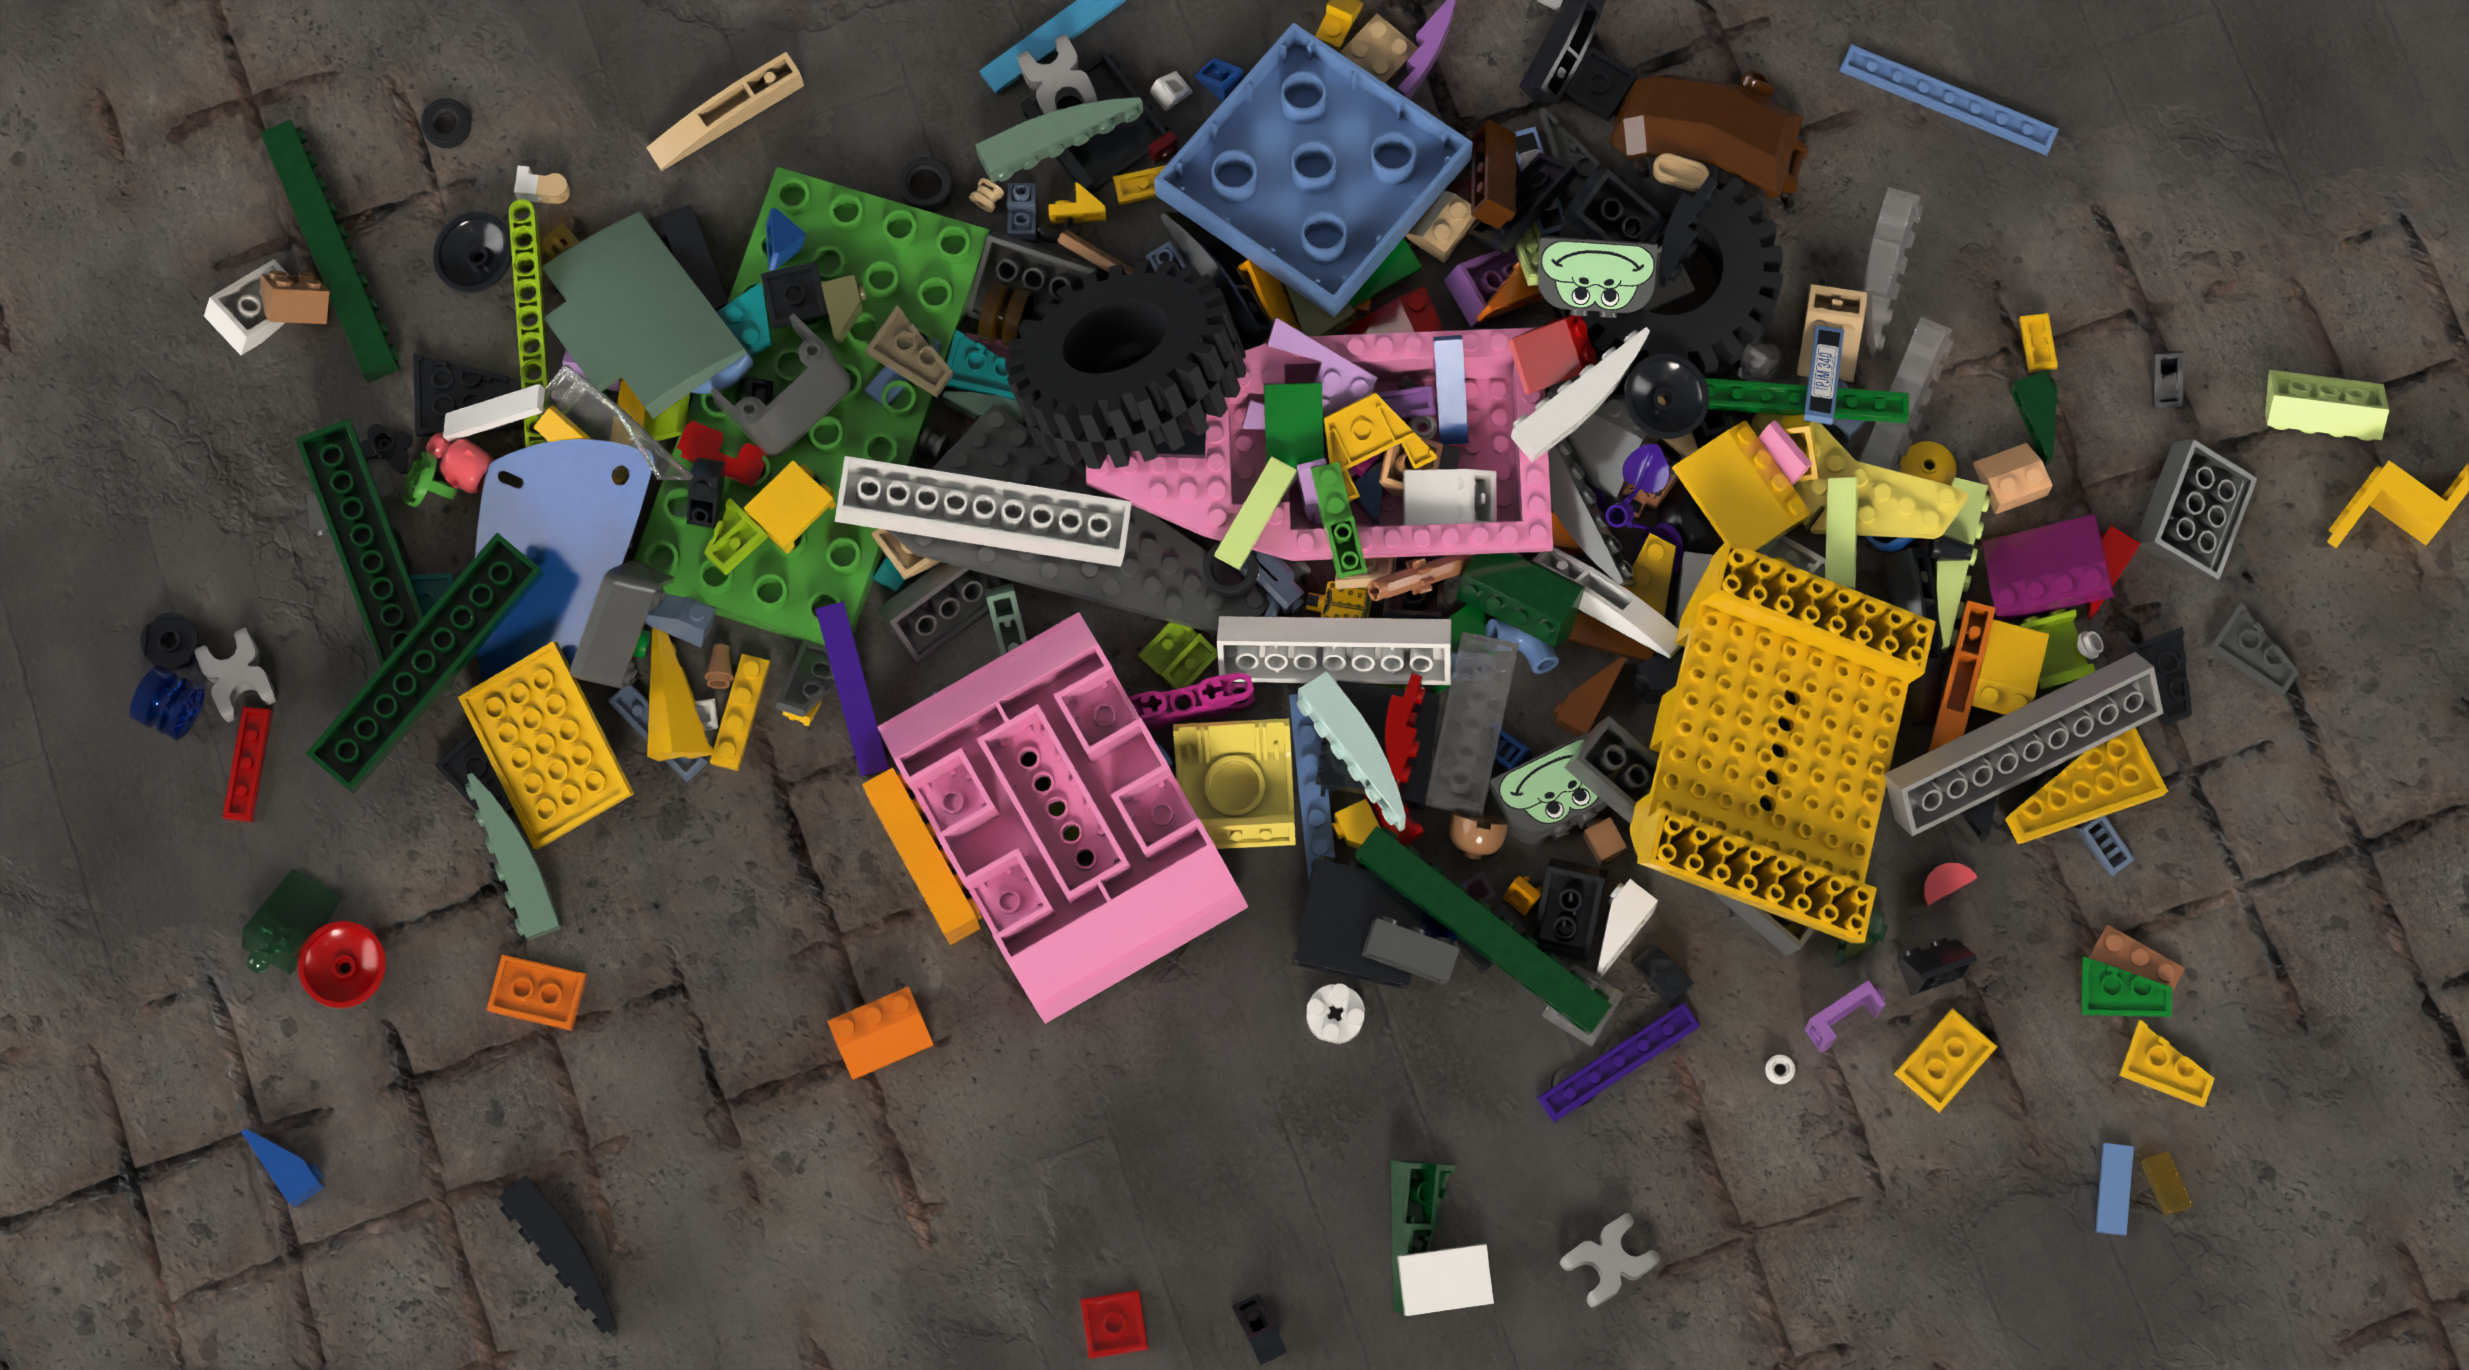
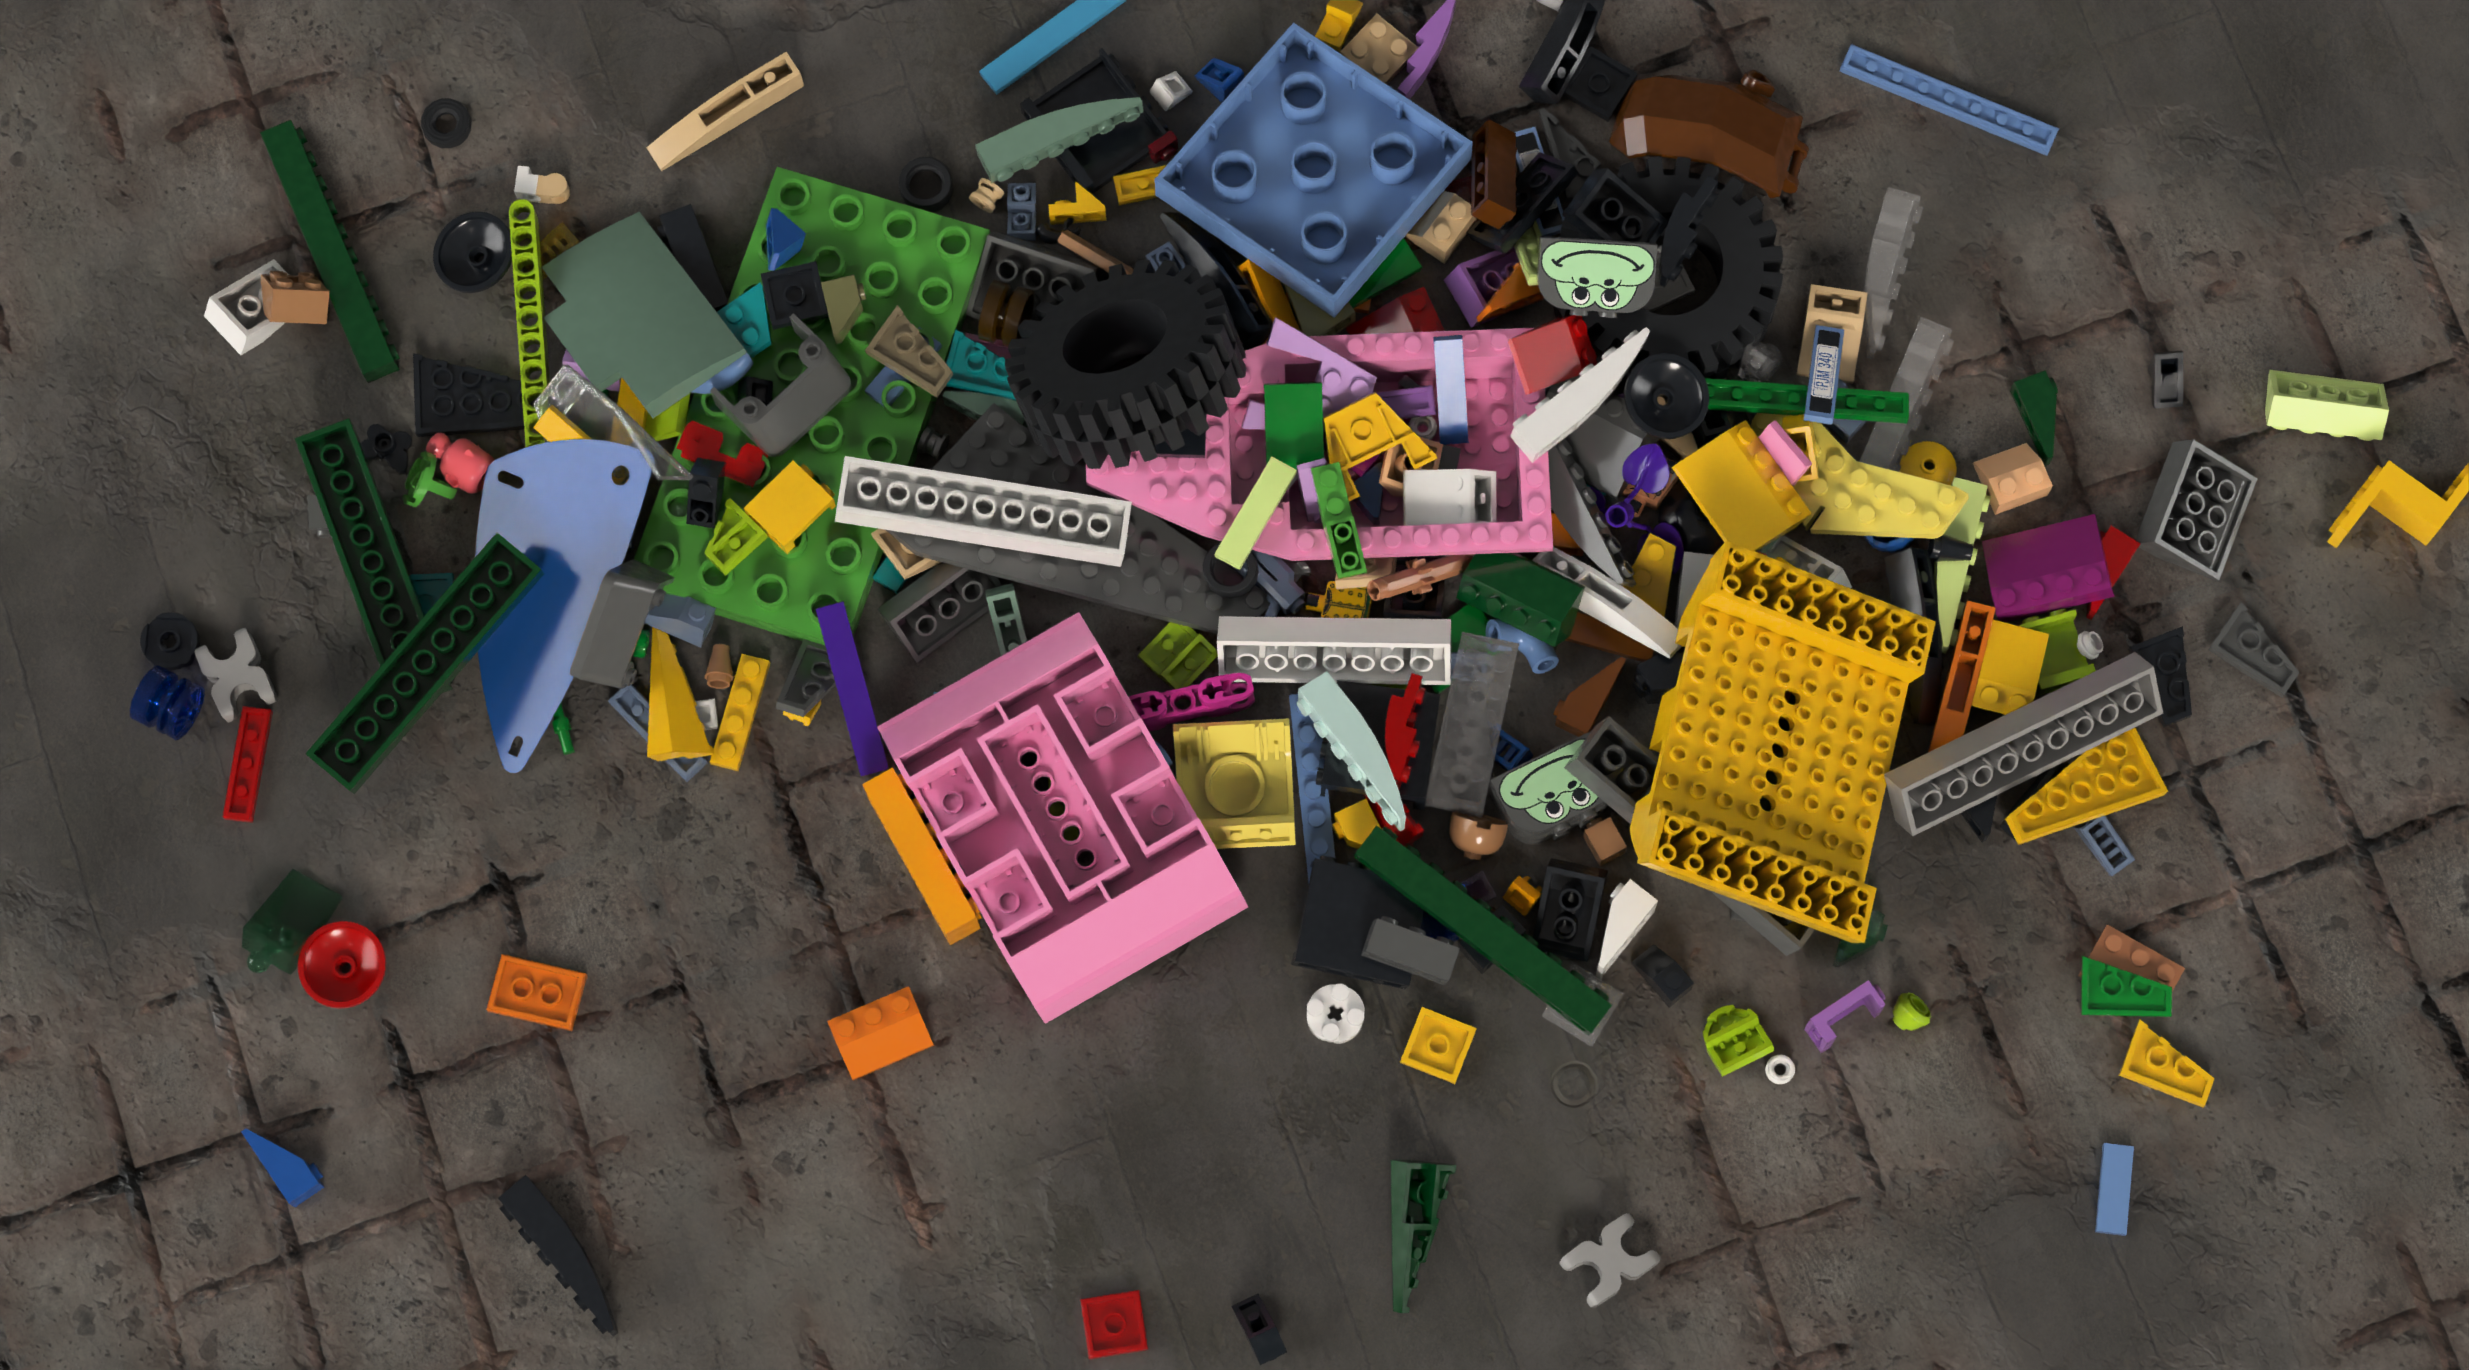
black wing [434,730,514,815] -> none
white tile [443,384,545,442] -> none
yellow plate [458,641,634,849] -> none
sand green slope [465,773,562,941] -> none
light grey piece [1017,34,1097,115] -> none
white tile [1397,1243,1494,1316] -> none
dark purple tile [1537,1002,1700,1123] -> none
tan tile [1653,153,1709,192] -> none
yellowish green tile [1825,477,1858,590] -> none
yellow tile [1894,1008,1998,1113] -> none
black slope [1898,938,1977,996] -> none
coral tile [1923,863,1978,907] -> none
yellow plate [2019,313,2058,373] -> none
clear yellow slope [2141,1151,2193,1217] -> none
none -> yellow plate [1400,1007,1477,1084]
none -> lime slope [1703,1005,1775,1077]
none -> lime cone [1892,993,1931,1031]

